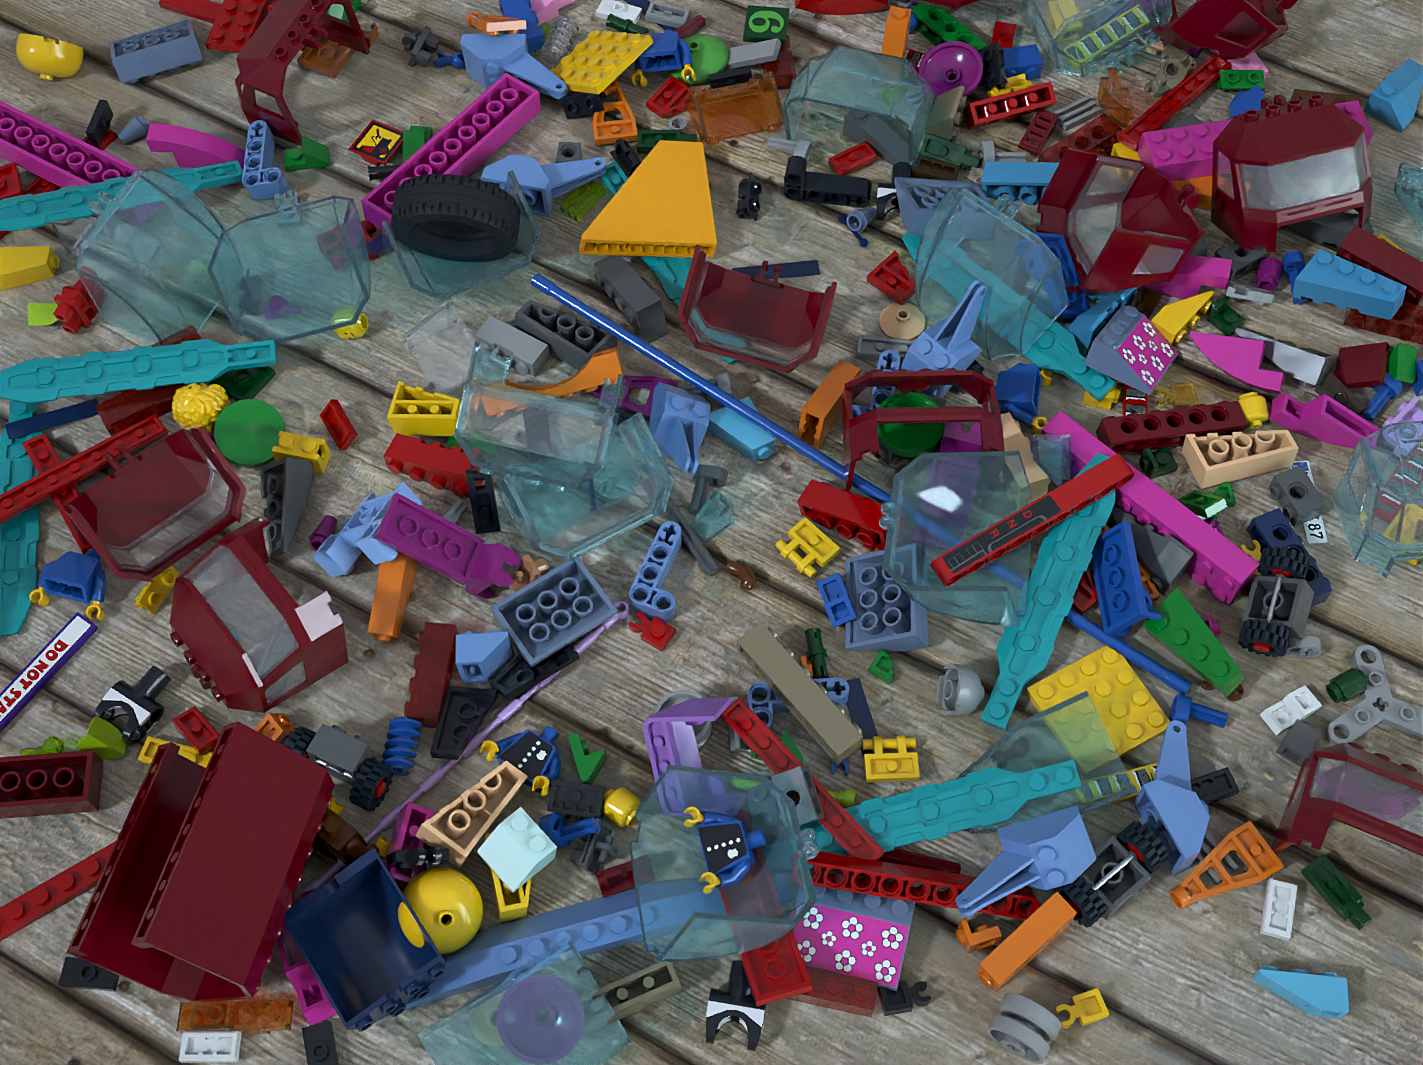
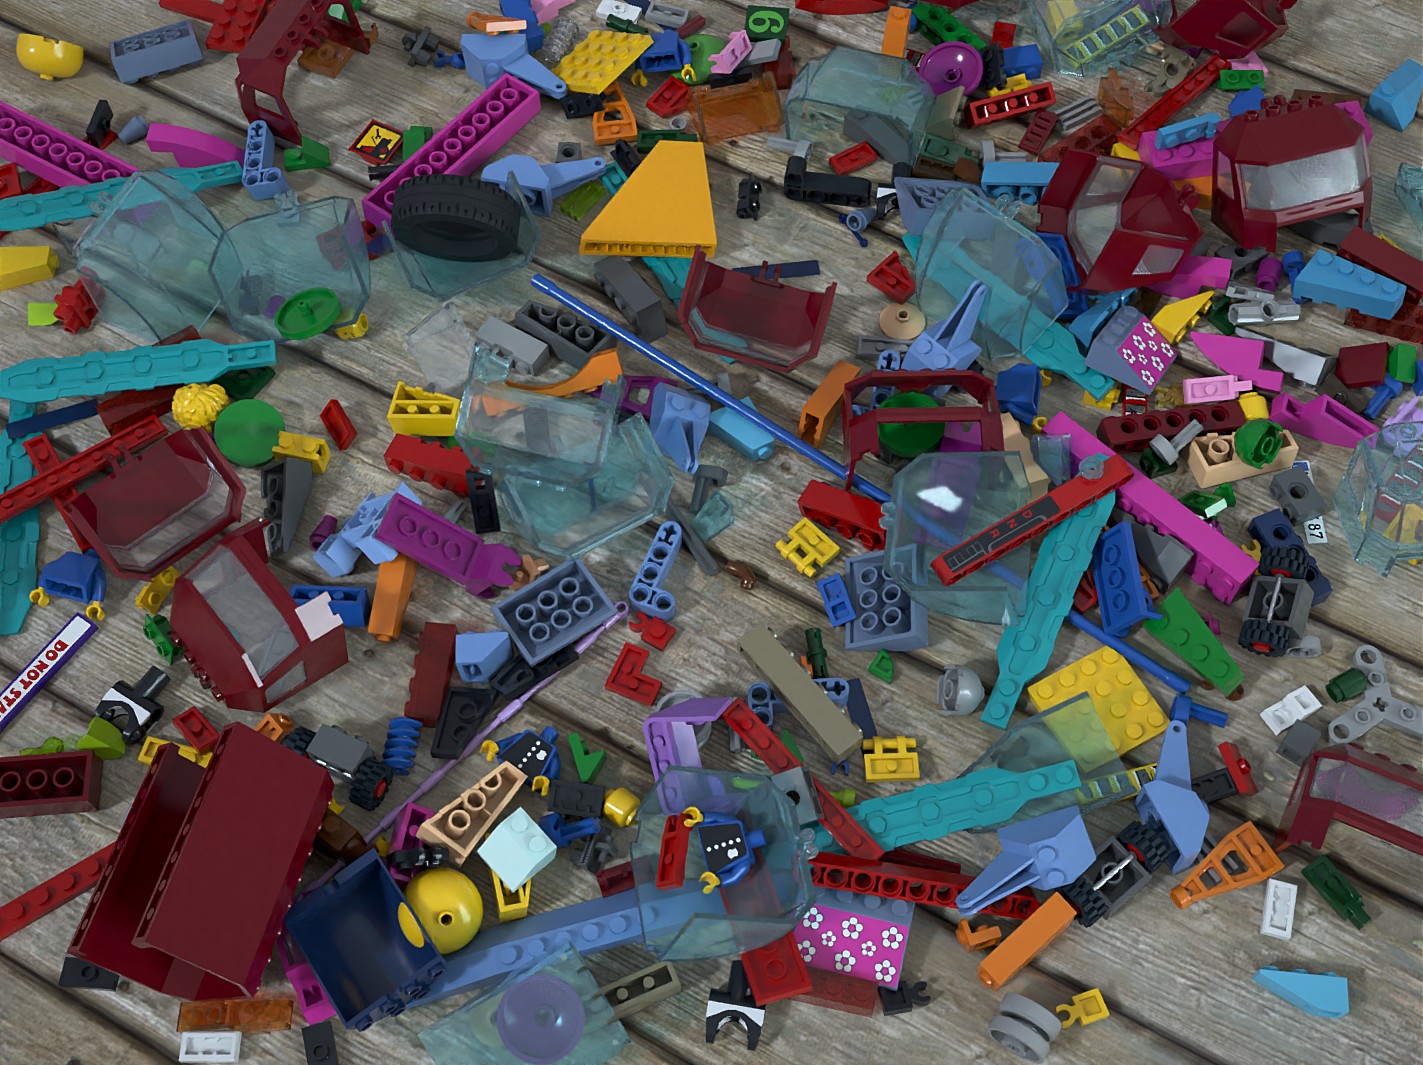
none -> green hinge [143,614,184,665]
none -> green piece [274,287,341,340]
none -> blue brick [289,585,371,627]
none -> red plate [604,642,662,708]
none -> red hinge [656,812,693,891]
none -> bright pink hinge [708,30,752,74]
none -> reddish brown slope [953,157,982,185]
none -> clear light blue plate [1079,455,1104,480]
none -> light grey piece [1149,419,1204,465]
none -> dark azure plate [1155,113,1220,151]
none -> bright pink hinge [1183,375,1252,404]
none -> red plate [1218,741,1259,796]
none -> light grey piece [1228,299,1301,327]
none -> green cylinder [1234,418,1283,469]

